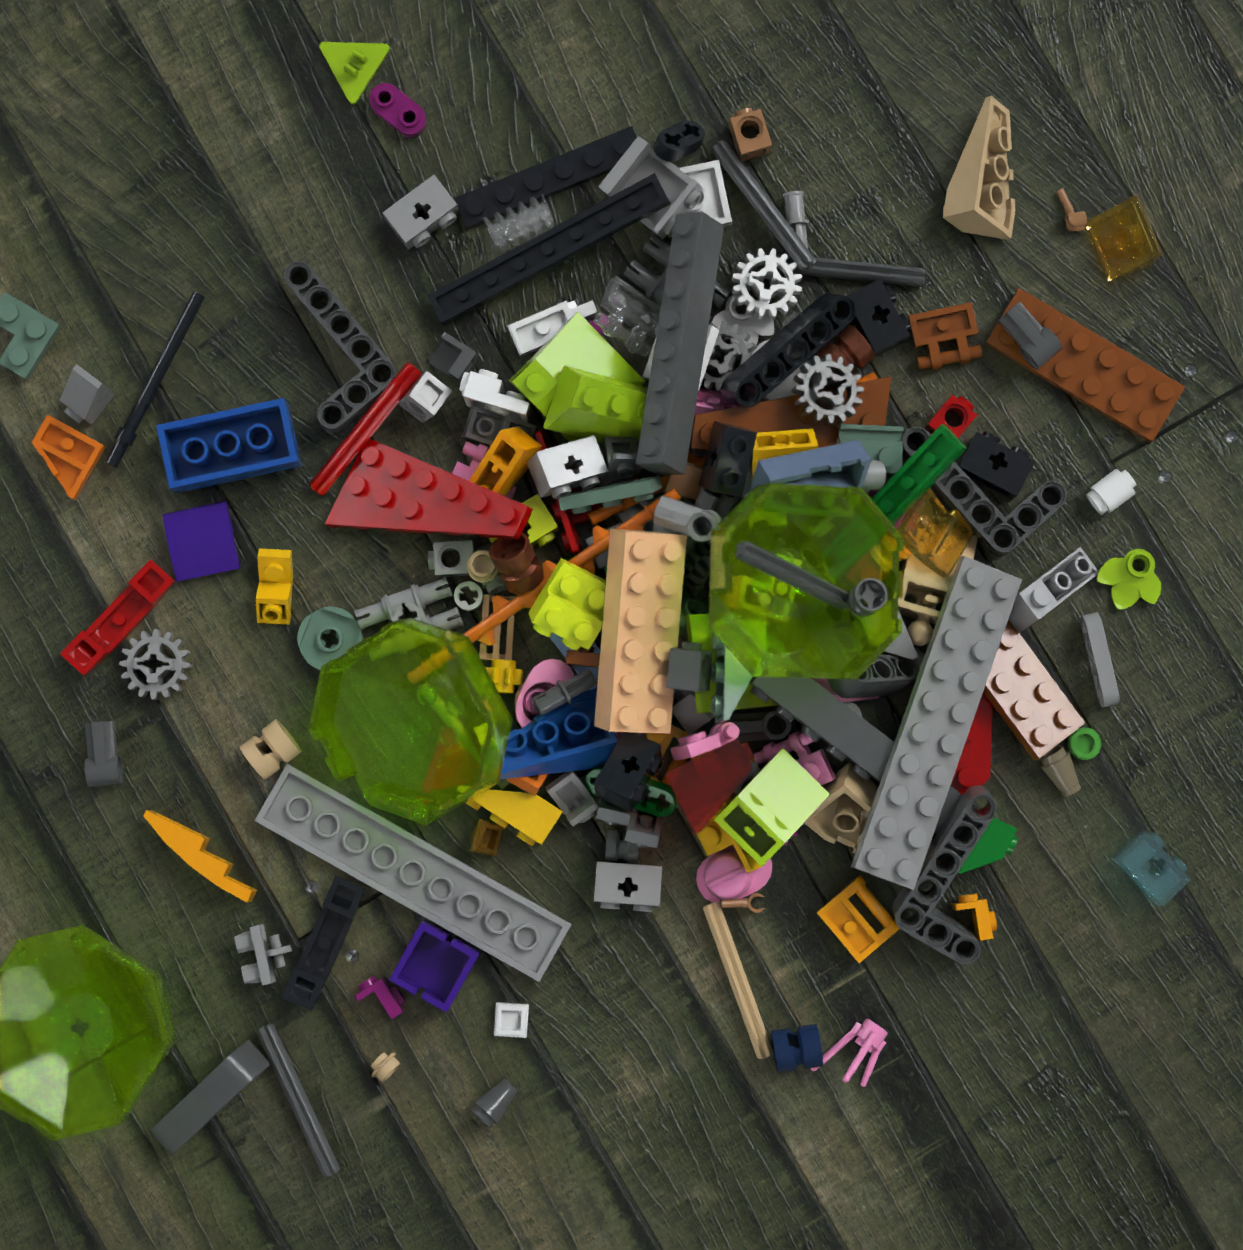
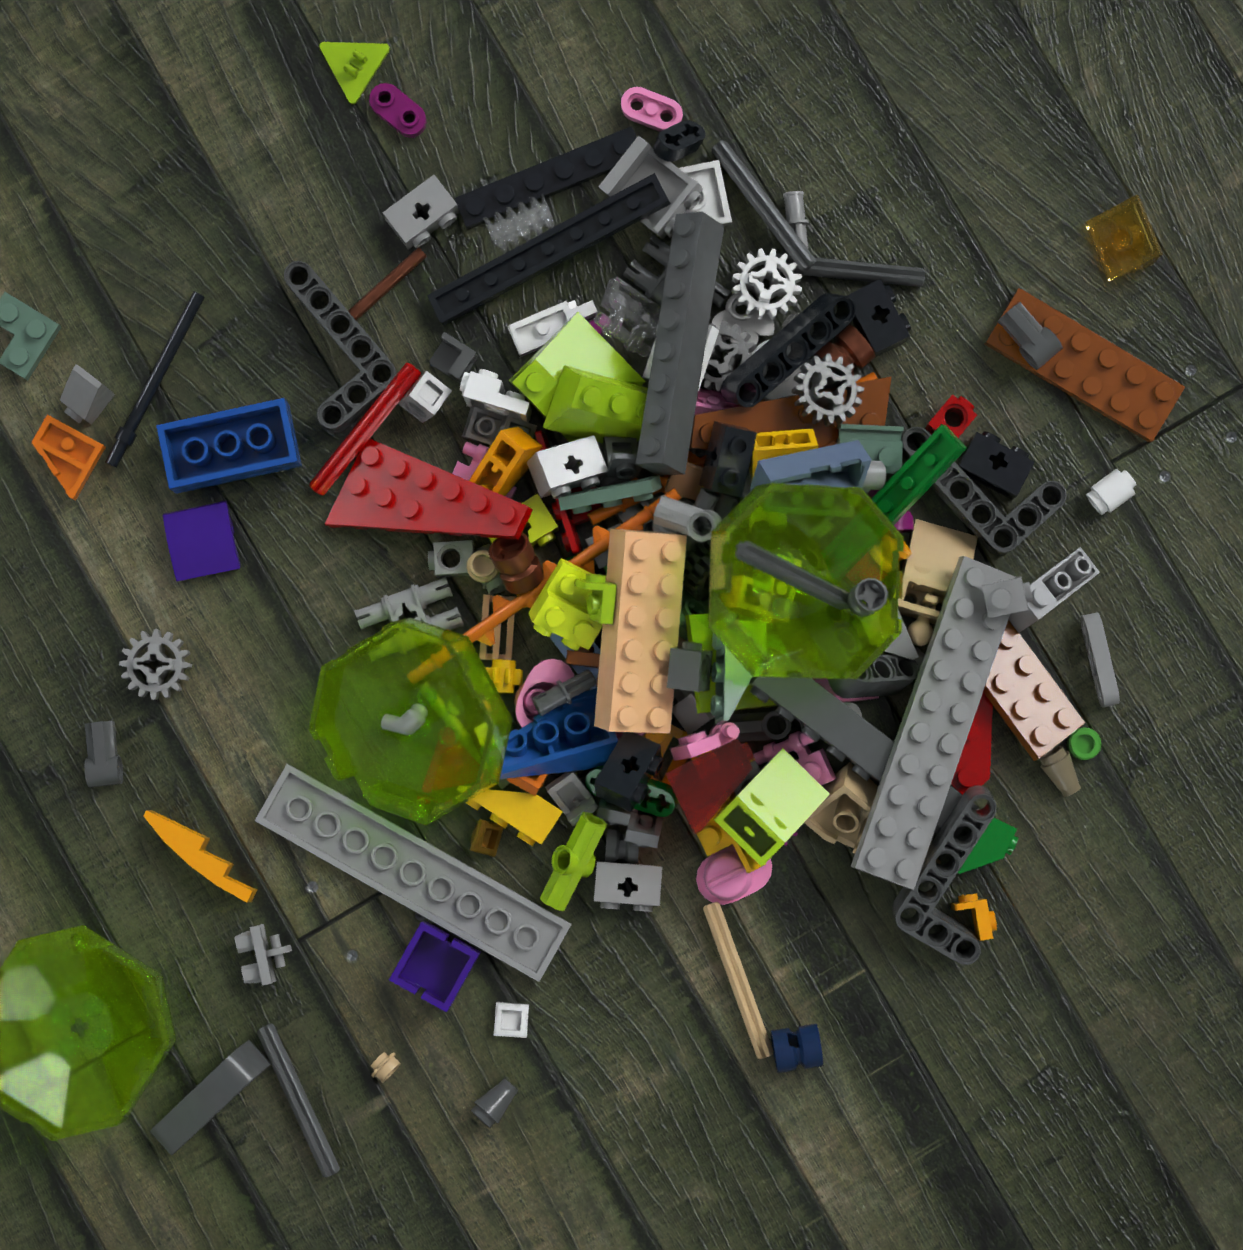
red slope [60,559,175,677] -> none
tan wheel [240,719,302,780] -> none
yellow slope [255,548,293,625] -> none
black slope [281,876,366,1011] -> none
sand green plate [297,606,364,672] -> none
magenta bracket [354,976,406,1019] -> none
white bush [454,581,483,611] -> none
medium nougat hand [720,893,765,913] -> none
medium nougat brick [729,108,772,162] -> none
bright pink plant [811,1018,888,1087] -> none
light orange plate [816,875,900,963] -> none
clear yellow slope [894,488,974,577] -> none
dark orange plate [907,302,982,370] -> none
tan wedge [943,96,1015,240] -> none
medium nougat hand [1056,189,1087,231] -> none
lime plate [1096,549,1161,610] -> none
clear light blue brick [1111,831,1191,907] -> none
none -> copper bar [348,248,427,321]
none -> light grey arm [381,703,428,735]
none -> lime piece [539,812,608,911]
none -> lime bracket [575,574,617,624]
none -> bright pink plate [621,87,683,132]
none -> light grey bracket [982,576,1033,618]

